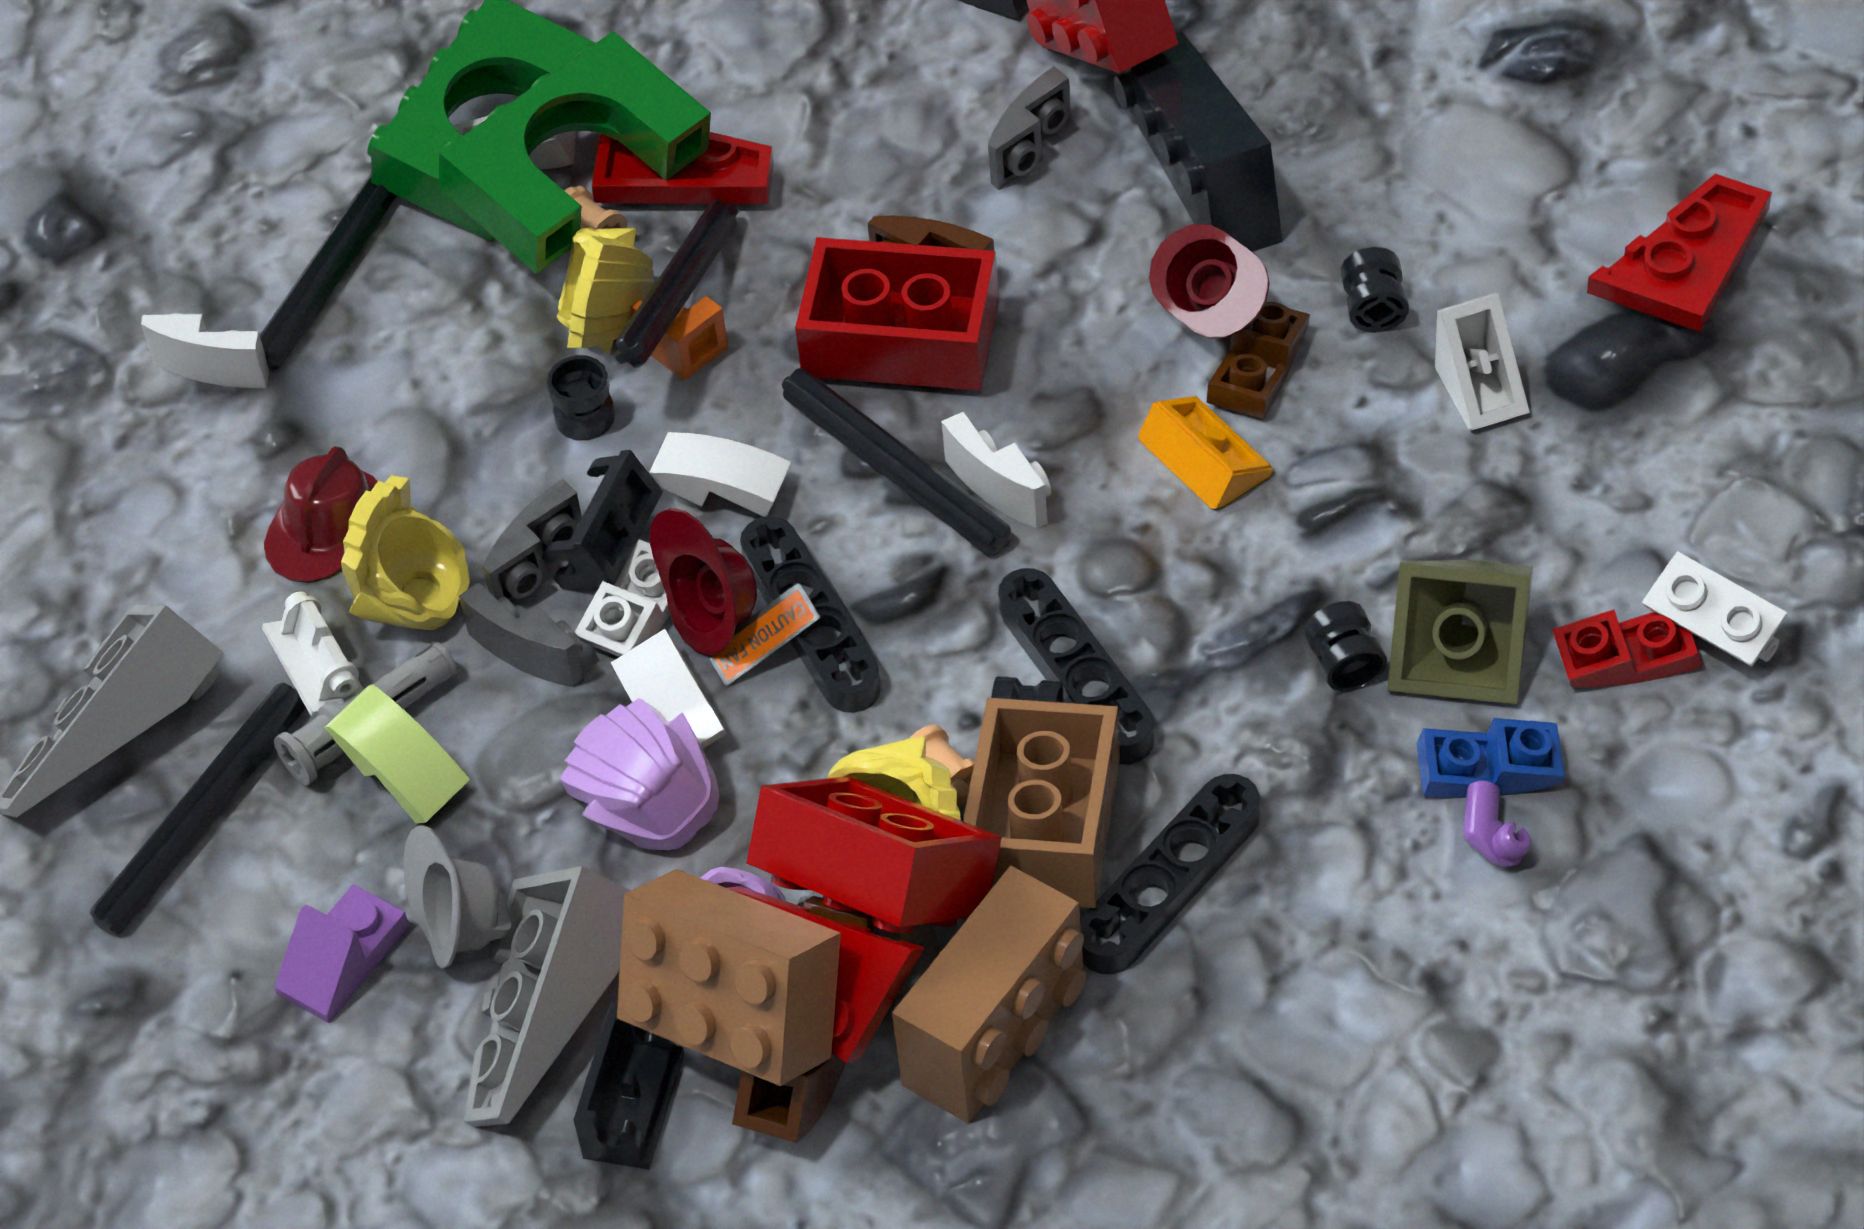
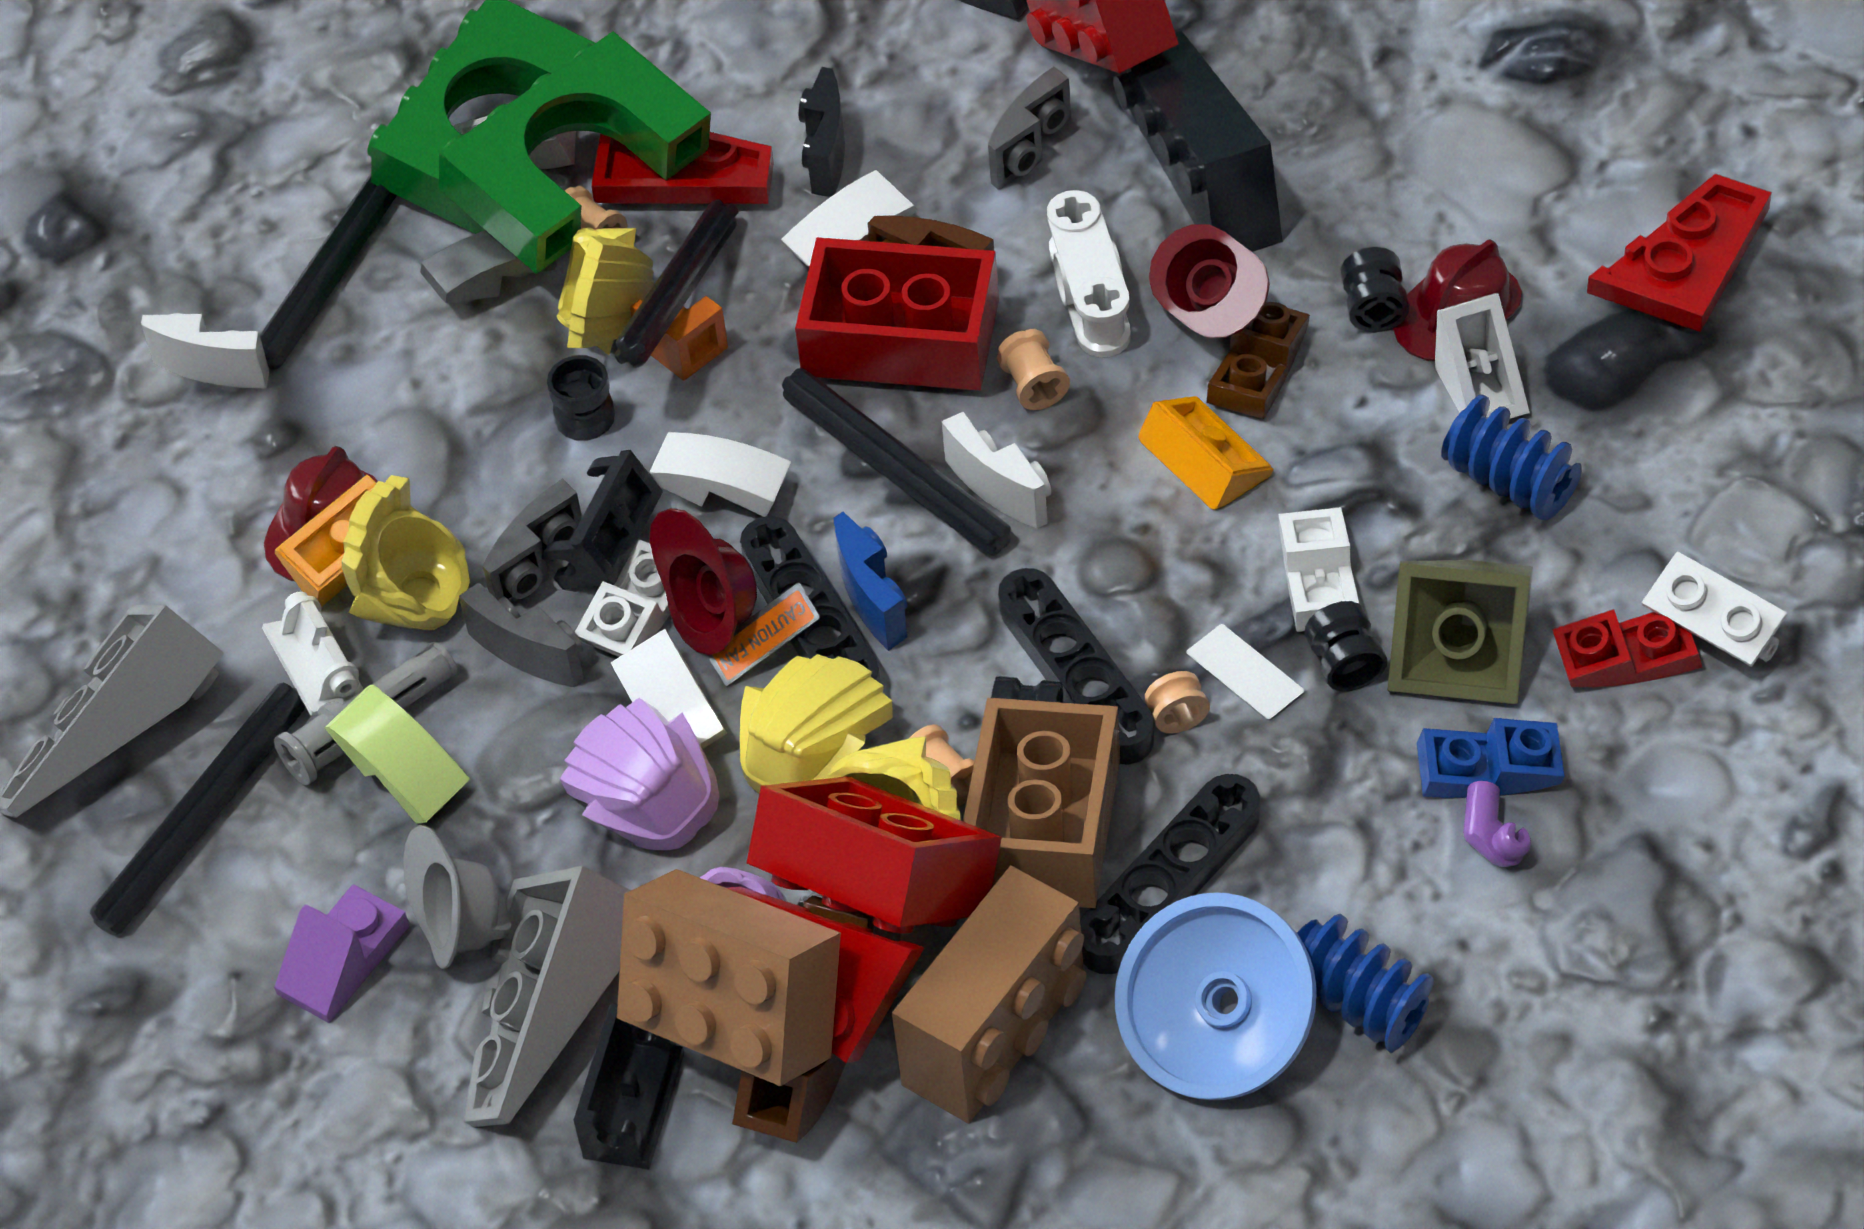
none -> light orange slope [275,475,376,607]
none -> flat silver slope [420,230,557,304]
none -> light yellow hair [740,654,893,794]
none -> white slope [781,170,917,268]
none -> black slope [798,67,845,197]
none -> blue slope [833,512,908,651]
none -> light nougat bush [996,329,1070,410]
none -> white piece [1047,190,1131,358]
none -> light blue dish [1115,893,1316,1100]
none -> light nougat bush [1145,671,1210,733]
none -> white sticker [1186,624,1304,719]
none -> white slope [1278,507,1359,632]
none -> blue piece [1297,914,1434,1053]
none -> dark red piece [1393,239,1522,361]
none -> blue piece [1441,395,1582,521]

